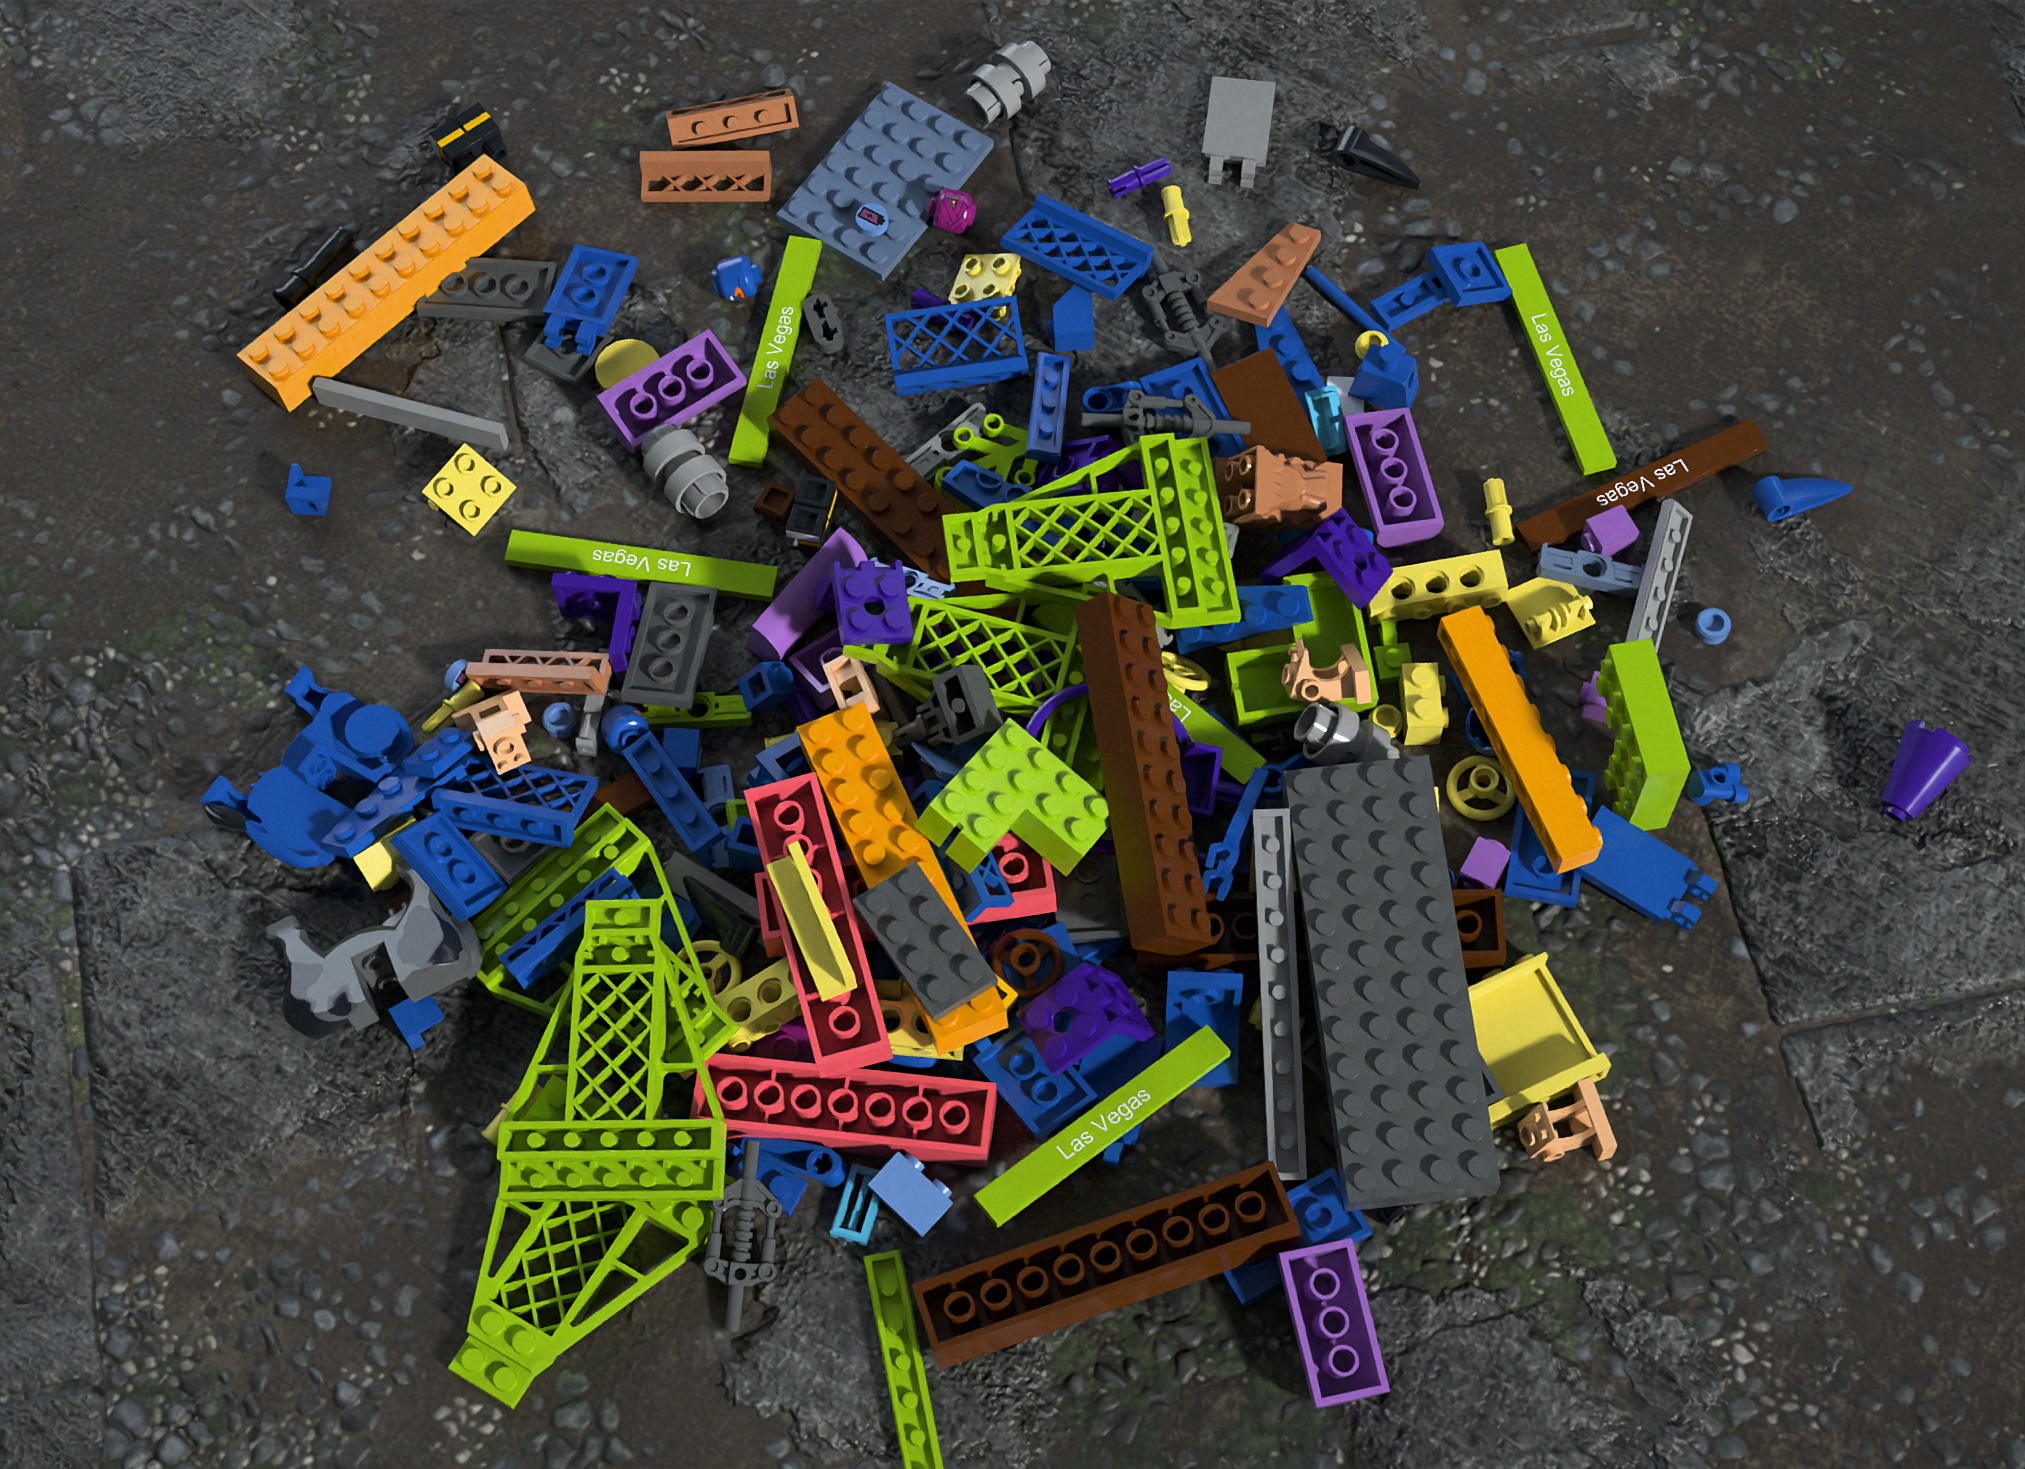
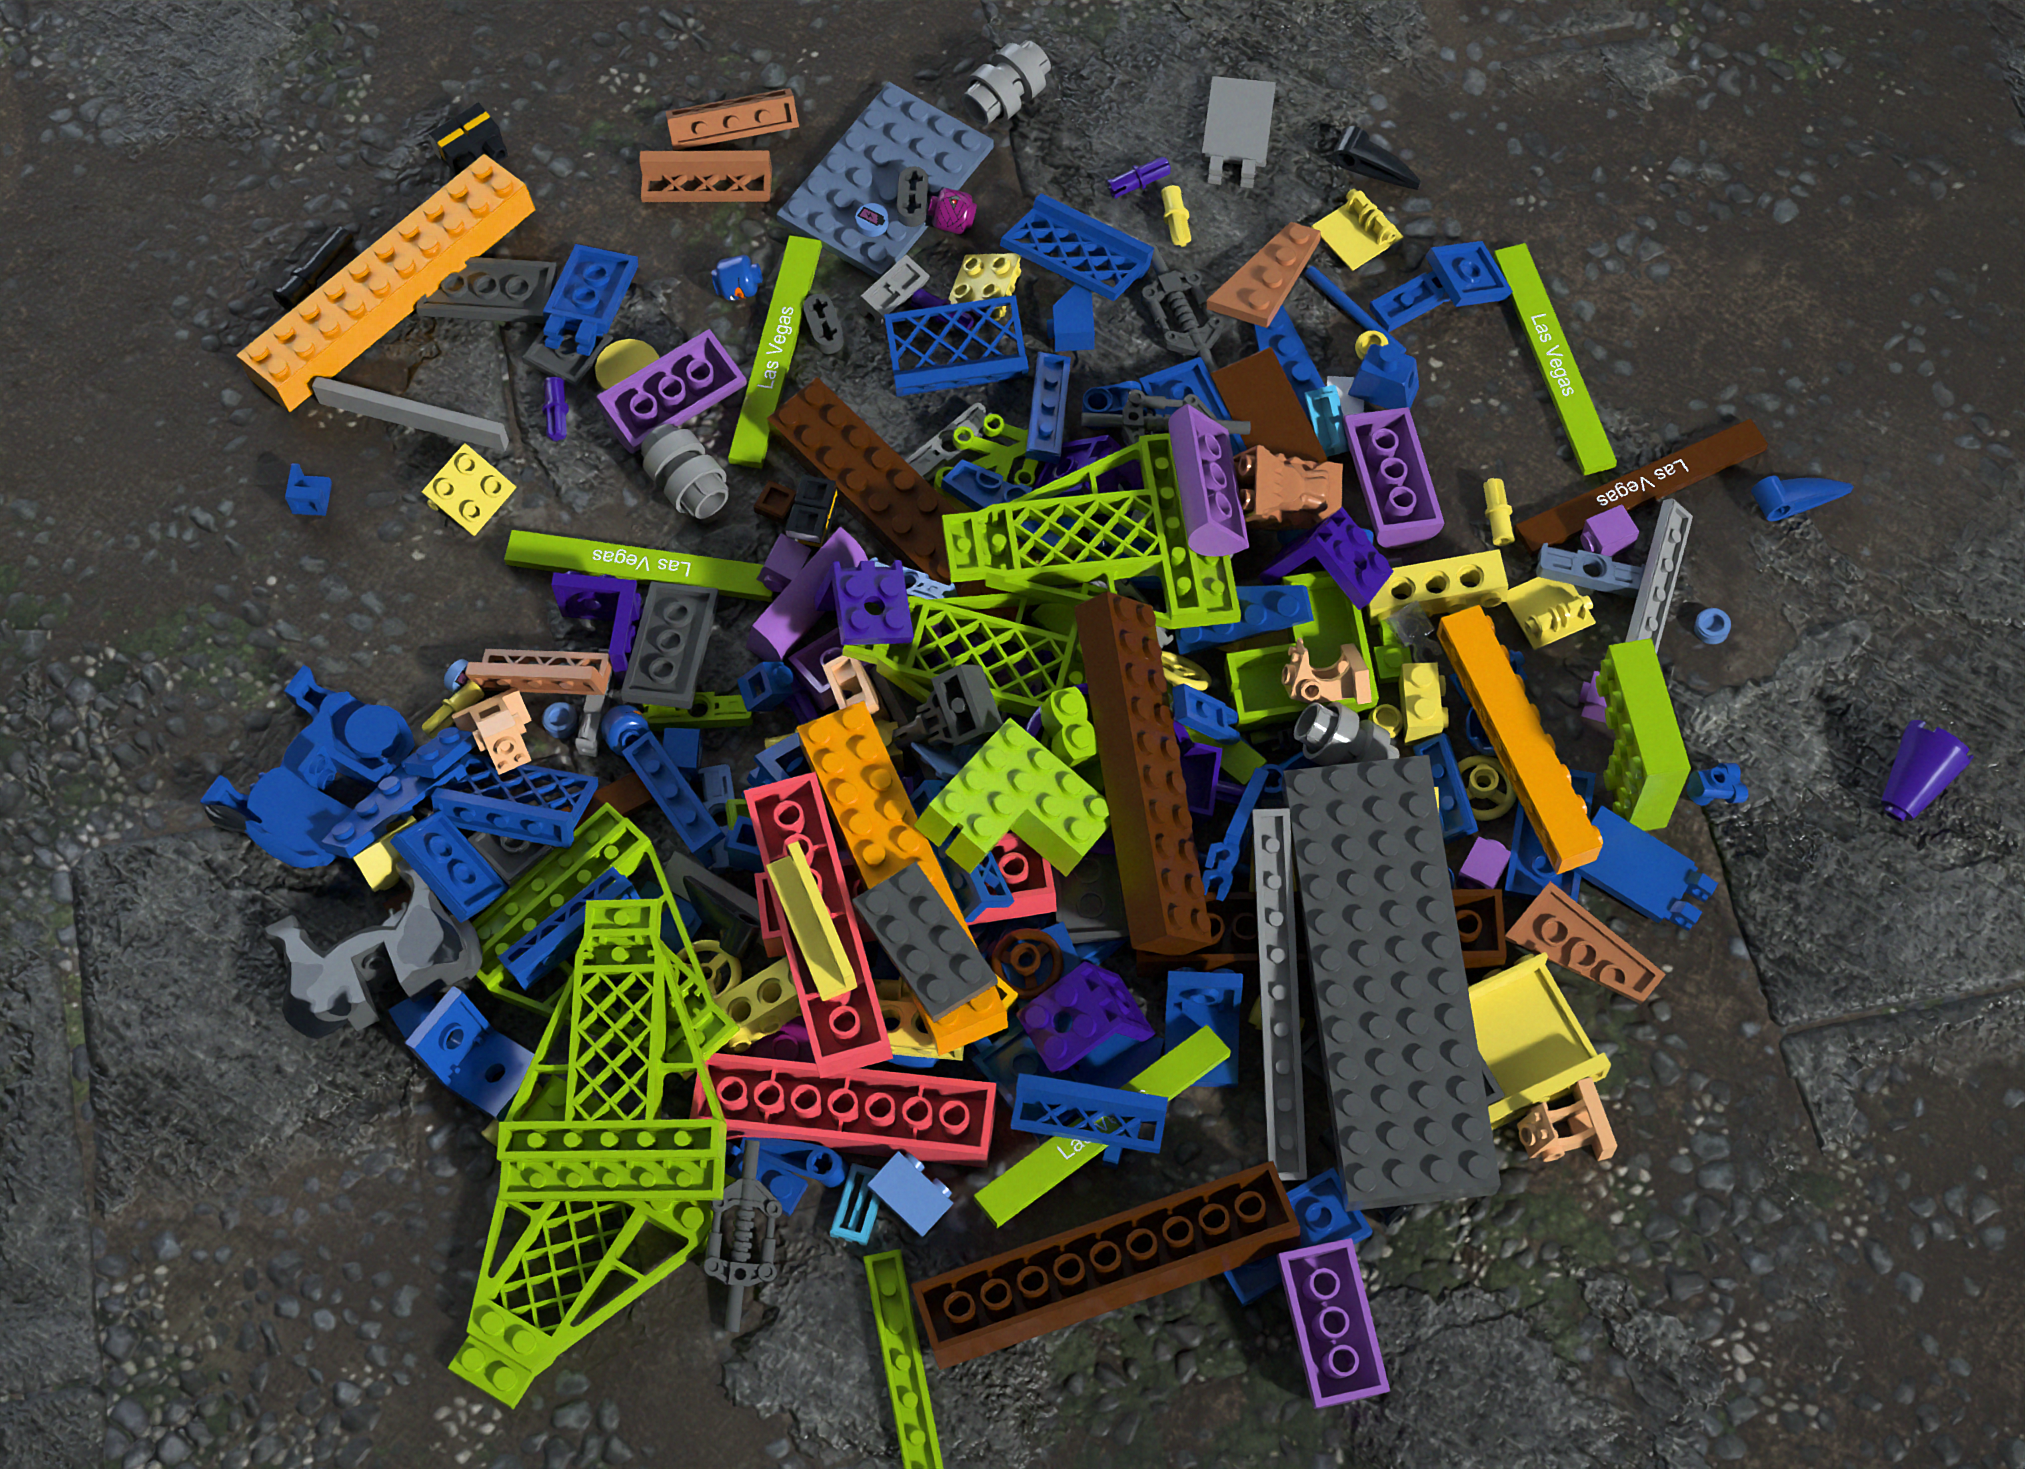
none -> blue bracket [405,986,548,1122]
none -> dark purple axle [542,377,569,442]
none -> medium lavender brick [756,533,811,592]
none -> light grey hinge [858,254,930,327]
none -> dark grey beam [897,166,929,227]
none -> blue fence [1011,1073,1168,1154]
none -> lime brick [1040,686,1099,770]
none -> medium lavender brick [1168,404,1249,556]
none -> blue hinge [1172,684,1241,746]
none -> light yellow hinge [1311,189,1403,271]
none -> clear plate [1385,600,1443,663]
none -> blue tile [1413,733,1479,845]
none -> nougat wing [1505,881,1666,1004]

